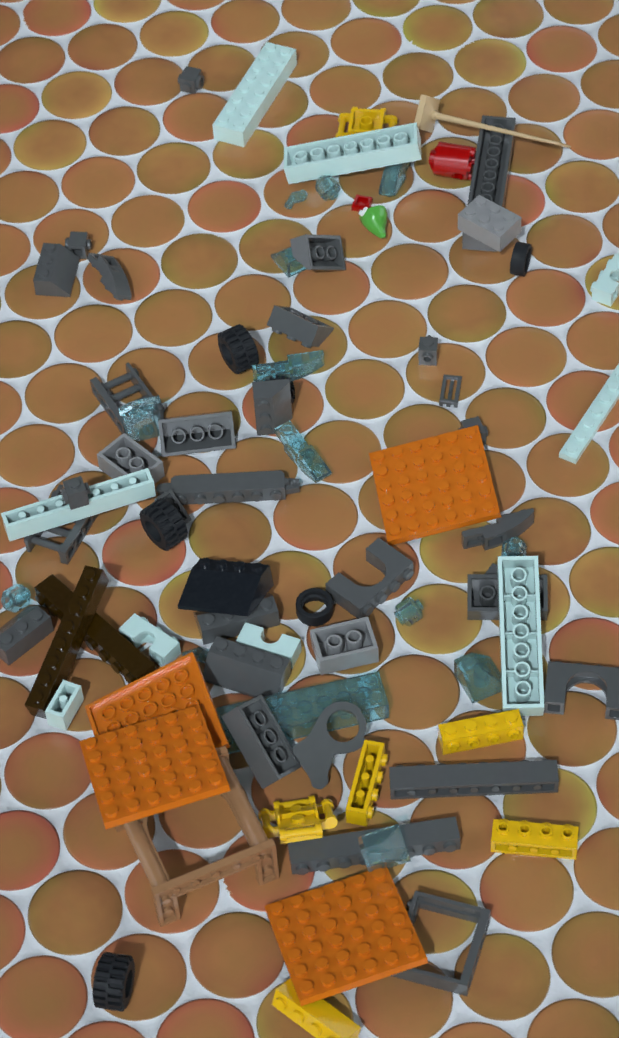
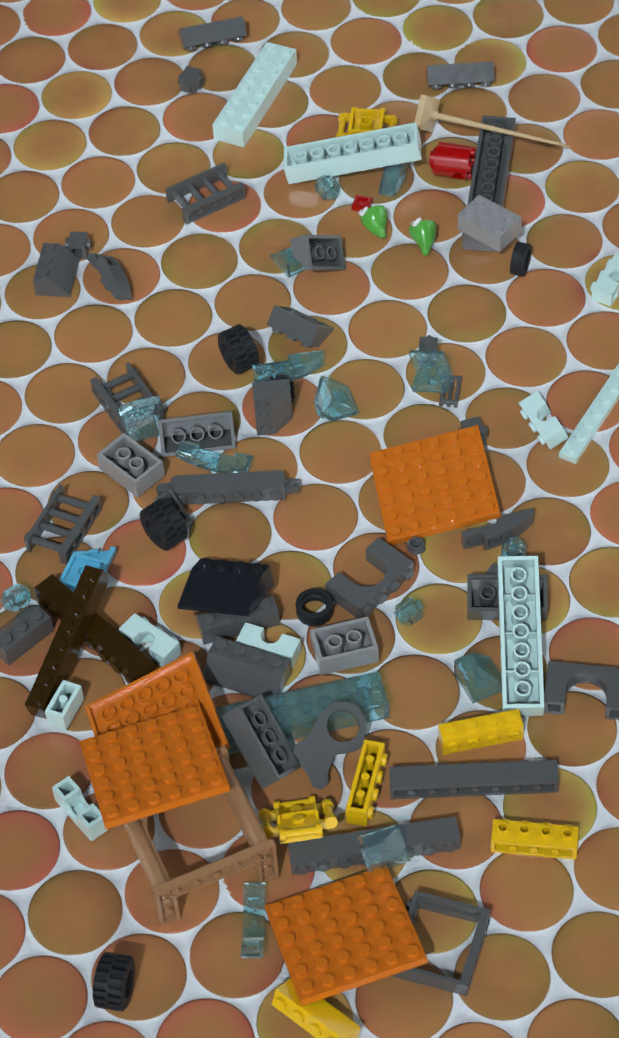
light aqua brick [1,468,156,542] -> none
dark grey brick [60,476,90,510] -> none
clear light blue arm [181,647,208,663] -> none
clear light blue slope [274,420,332,483] -> none
clear light blue arm [284,190,308,209] -> none
none -> light aqua arch [52,776,108,842]
none -> medium azure wing [59,547,117,592]
none -> dark grey fence [165,163,246,225]
none -> clear light blue slope [176,440,253,473]
none -> dark grey slope [178,16,247,51]
none -> clear light blue slope [241,883,266,959]
none -> clear light blue slope [314,375,359,421]
none -> dark grey plate [407,537,426,555]
none -> bright green hat [408,217,437,256]
none -> clear light blue bracket [409,350,453,393]
none -> dark grey slope [426,61,494,89]
none -> light aqua arch [519,391,569,450]

